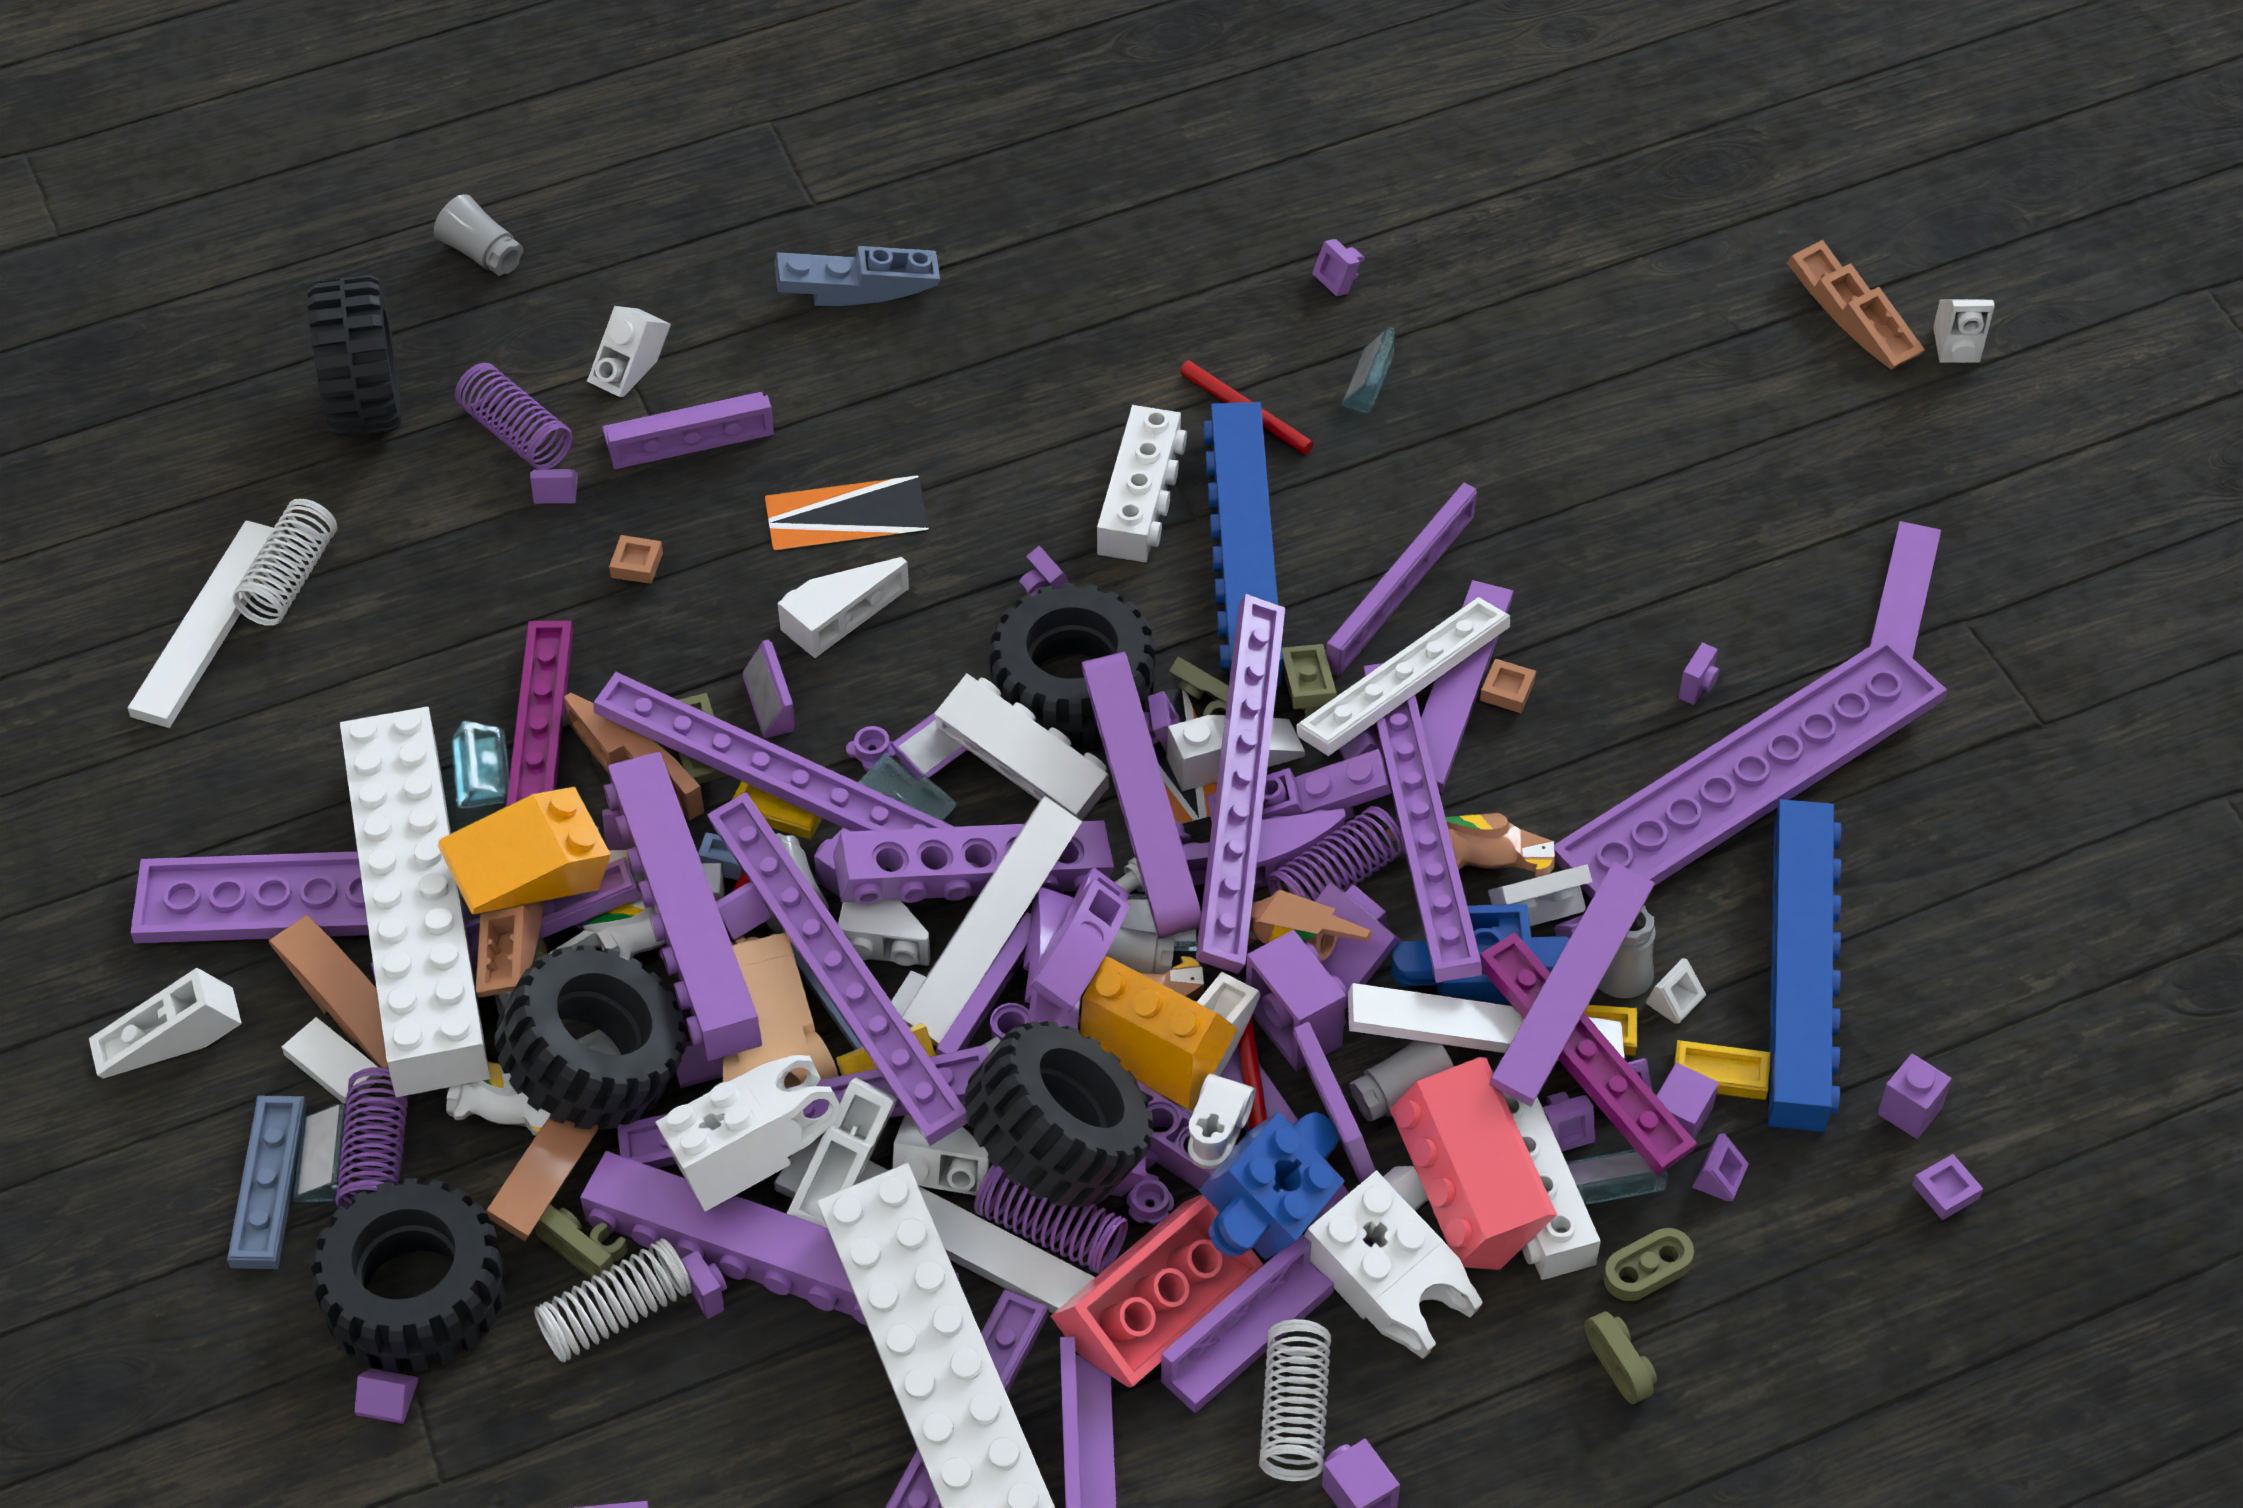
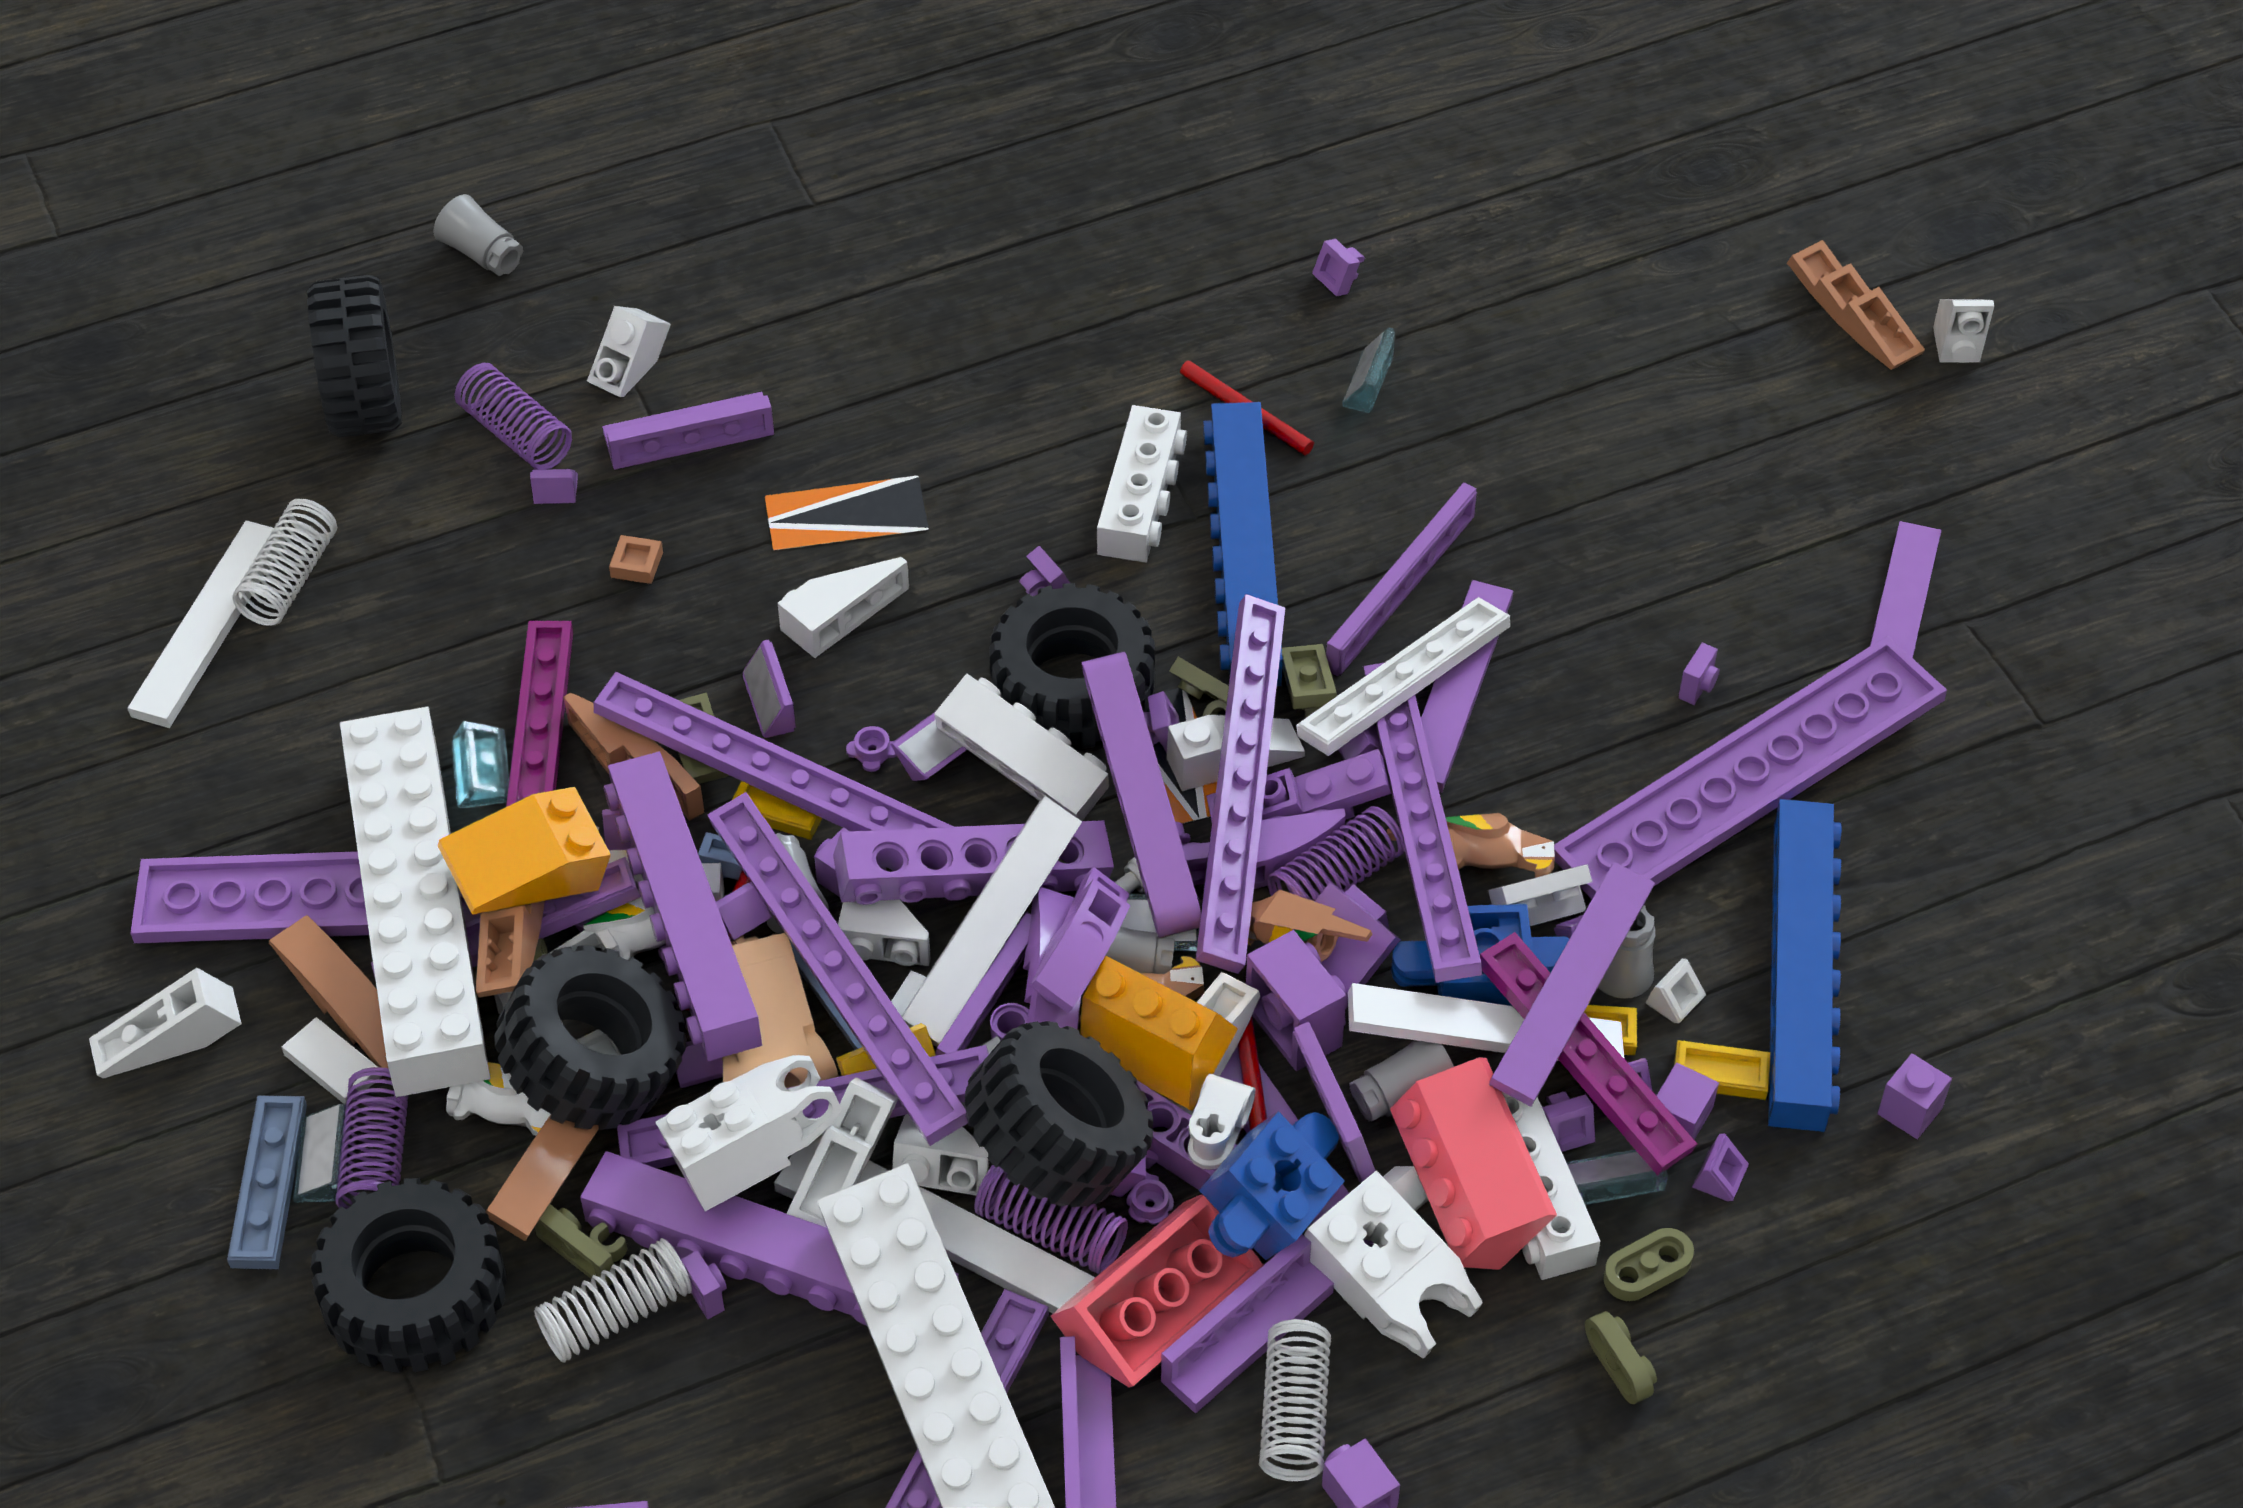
medium lavender slope [355,1368,418,1424] -> none
sand blue slope [774,246,940,306] -> none
clear light blue slope [858,752,957,821] -> none
nougat plate [1480,659,1536,713] -> none
medium lavender plate [1912,1154,1983,1220] -> none

